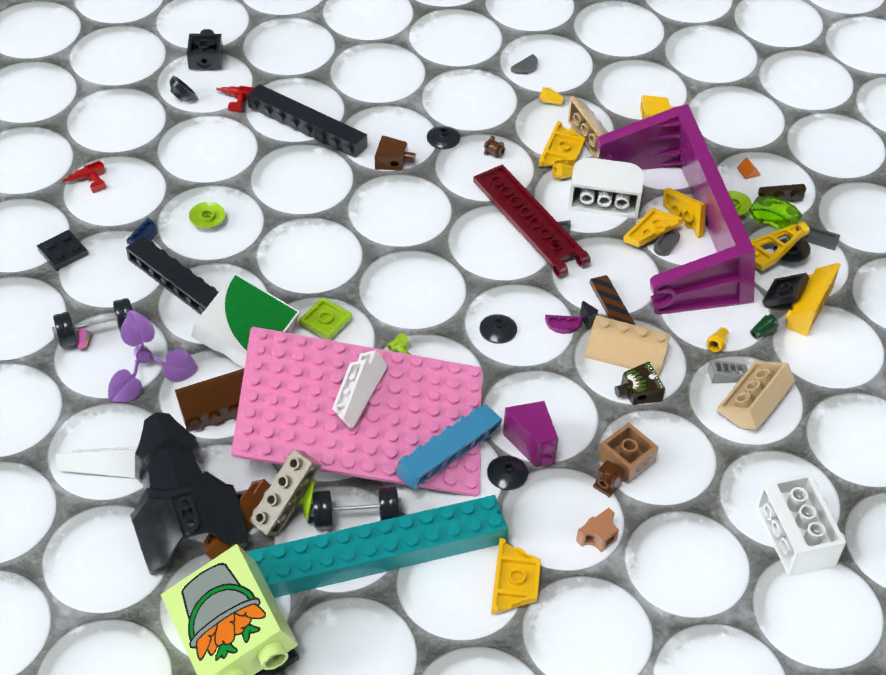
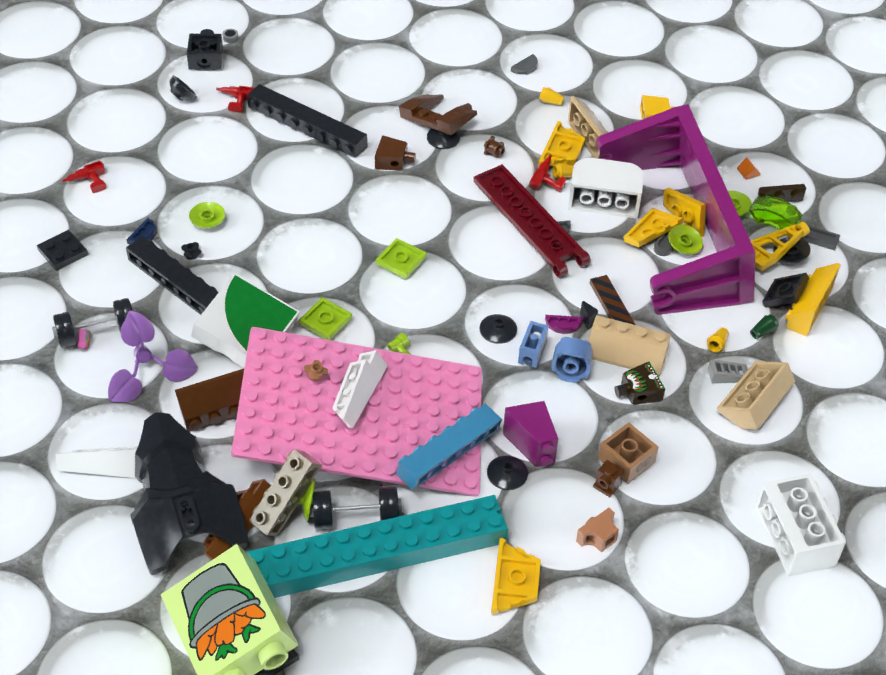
none -> black plate [181,242,202,259]
none -> light grey tile [222,29,239,43]
none -> medium nougat plate [304,360,328,381]
none -> lime plate [376,238,427,279]
none -> reddish brown wedge [399,94,477,135]
none -> medium blue brick [518,321,549,368]
none -> red piece [529,154,567,192]
none -> medium blue brick [551,337,593,383]
none -> lime dish [668,224,703,255]

